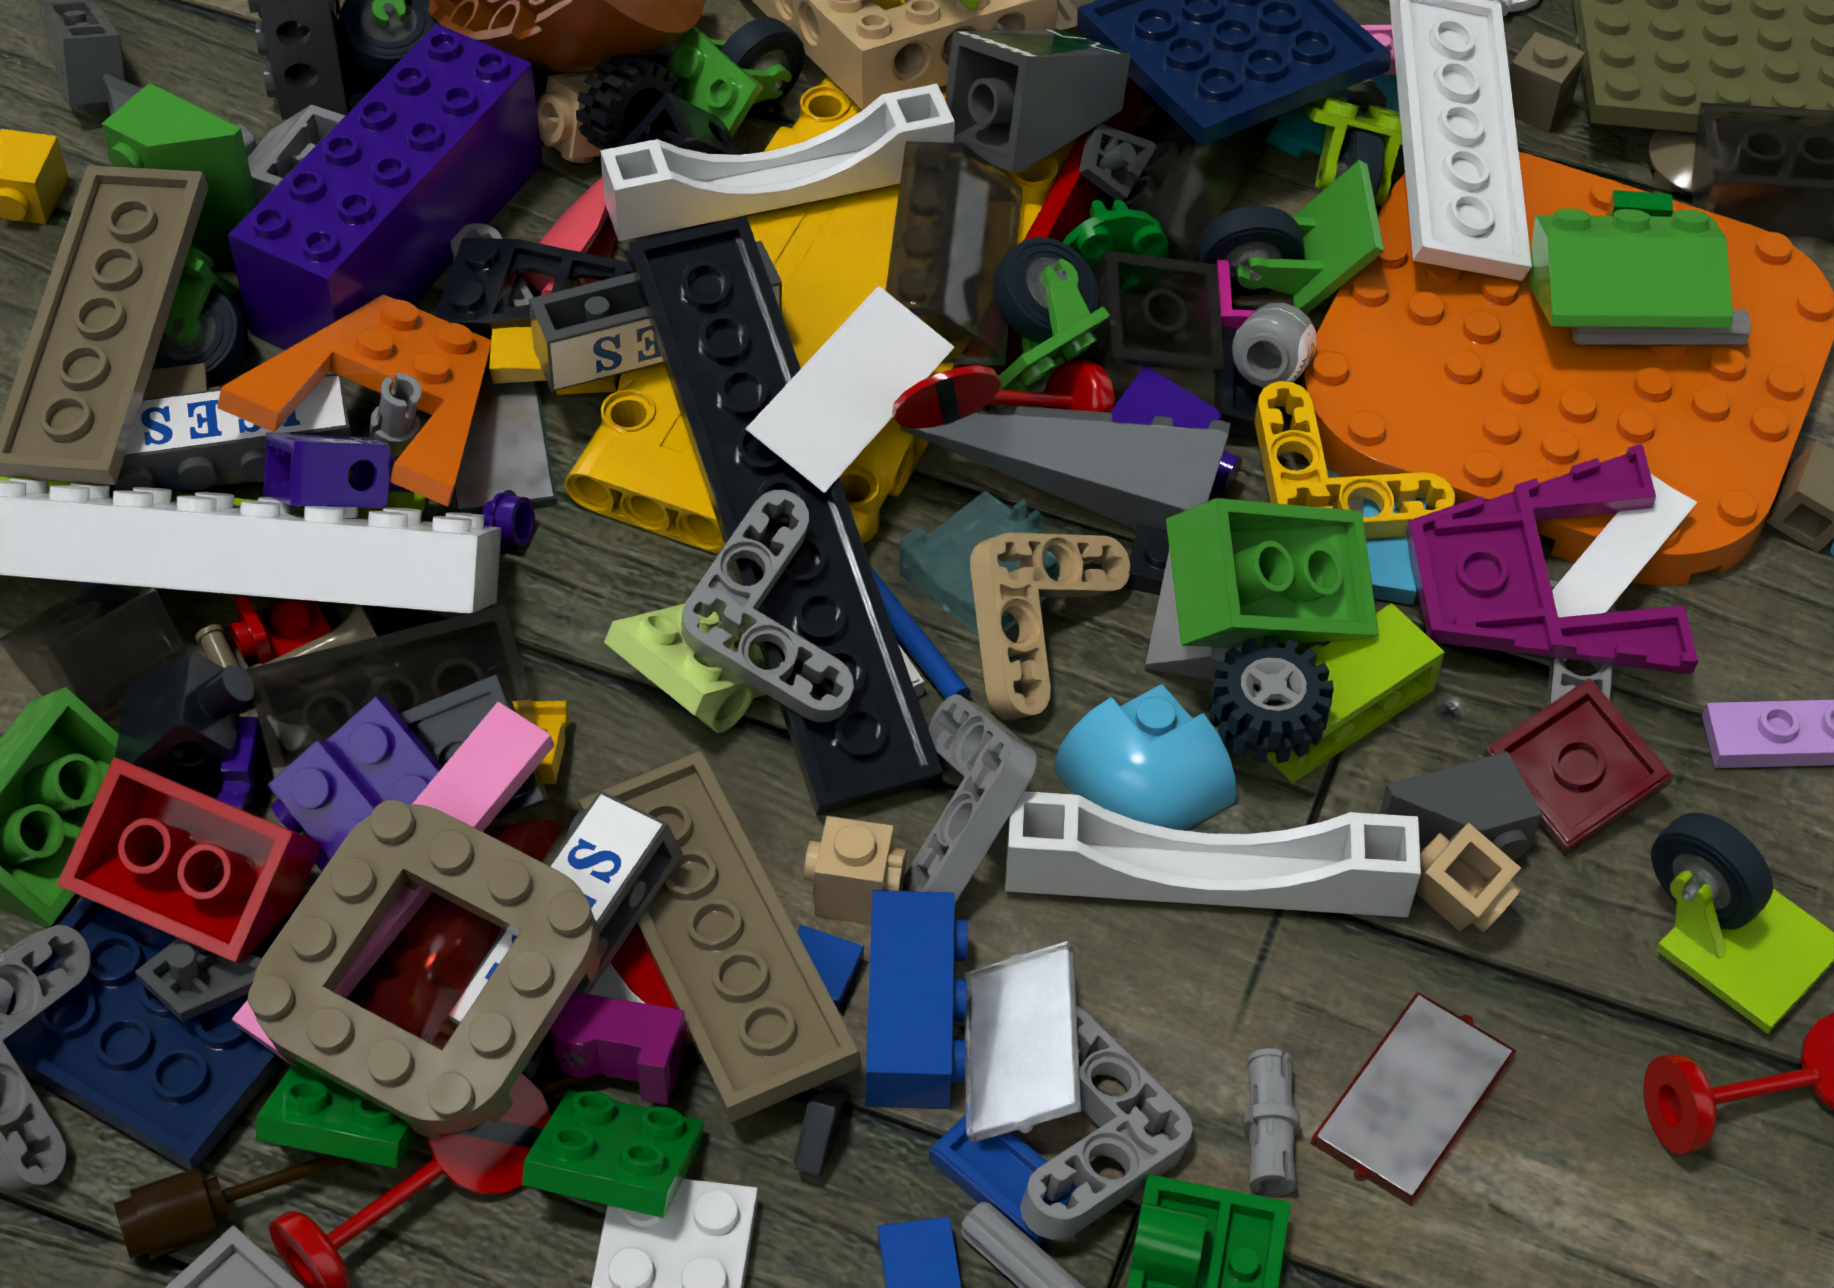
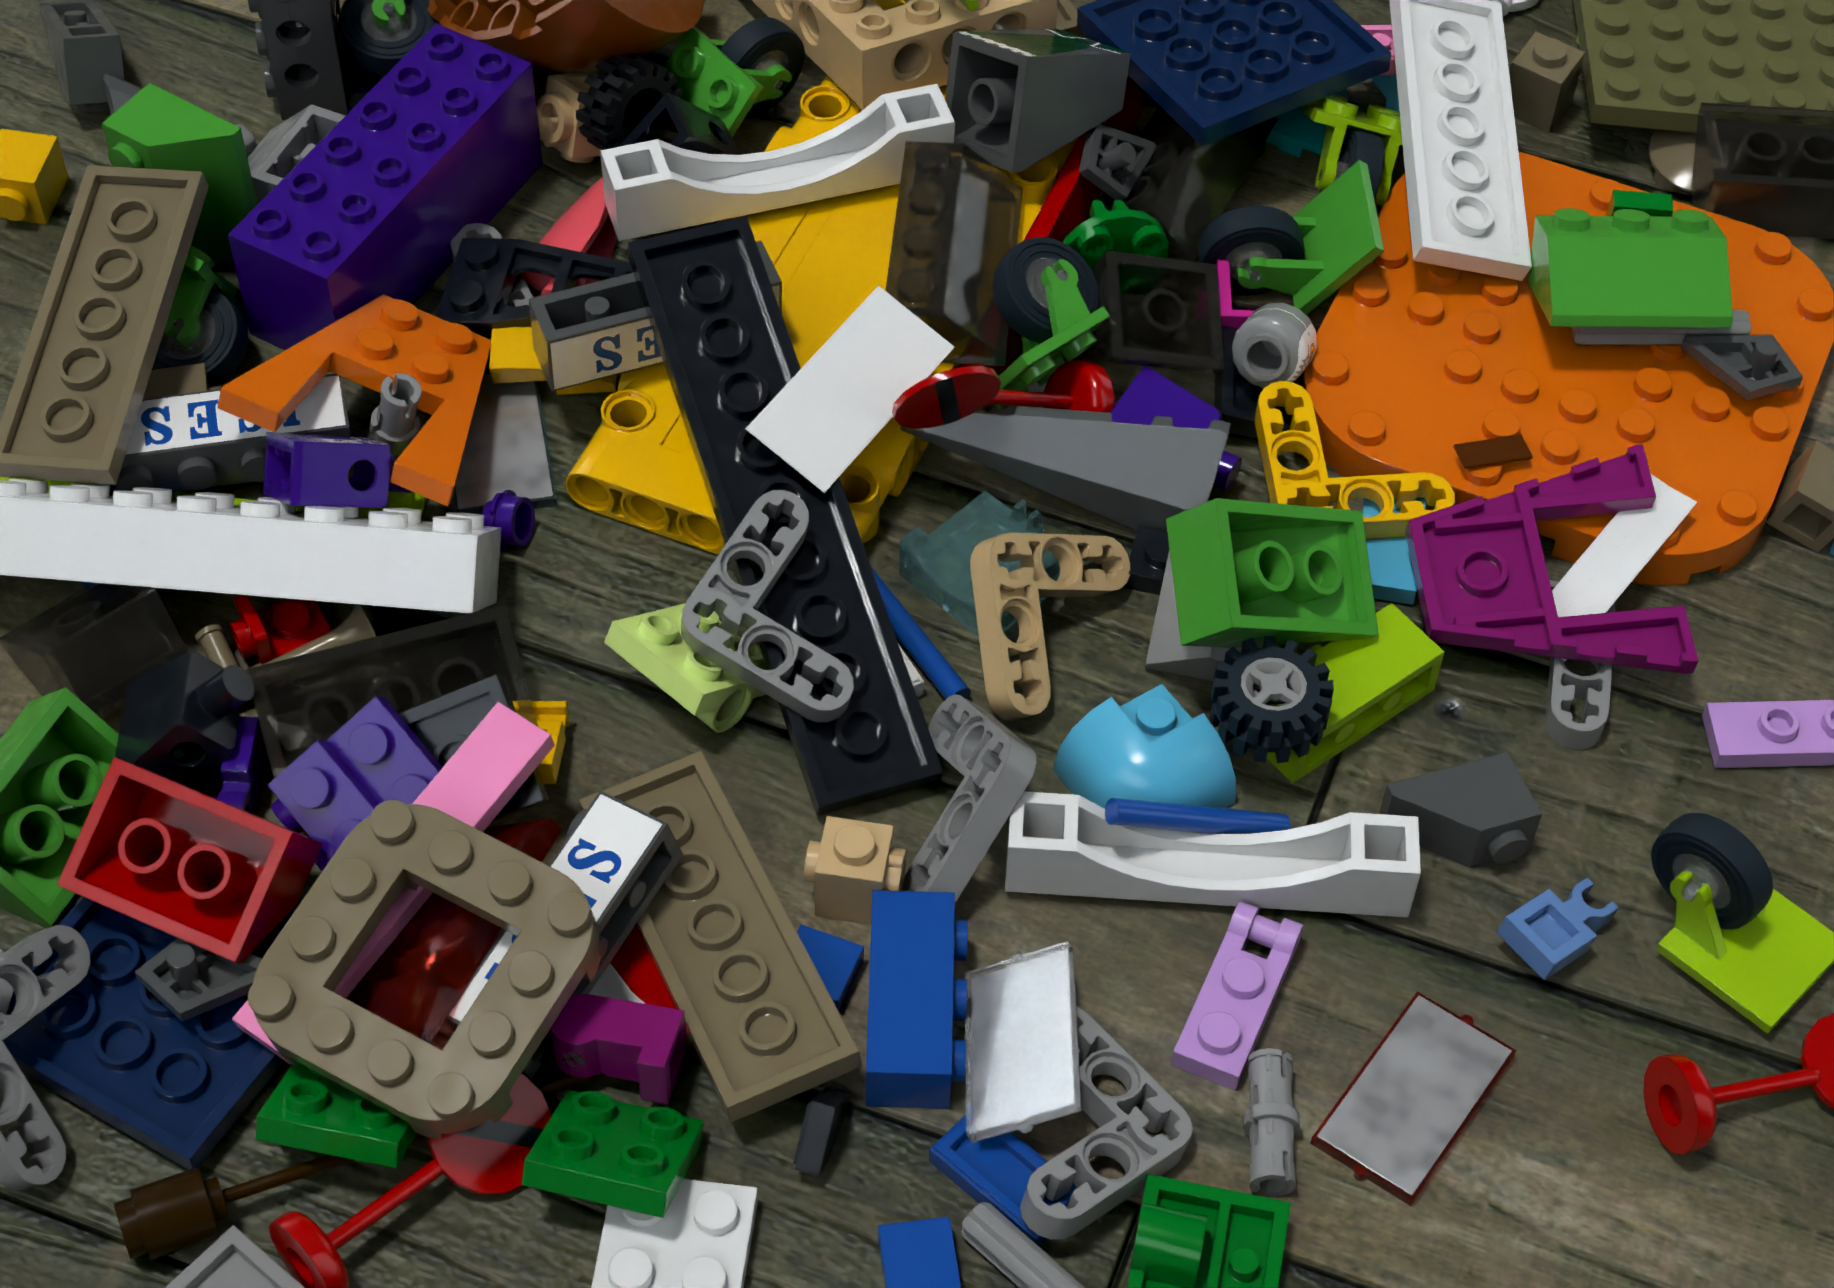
tan brick [1415,822,1522,932] -> none
dark red tile [1484,678,1673,856] -> none
none -> blue bar [1105,798,1291,834]
none -> lavender plate [1171,901,1304,1091]
none -> reddish brown piece [1453,435,1533,469]
none -> medium blue plate [1496,877,1619,981]
none -> dark grey piece [1681,335,1803,401]

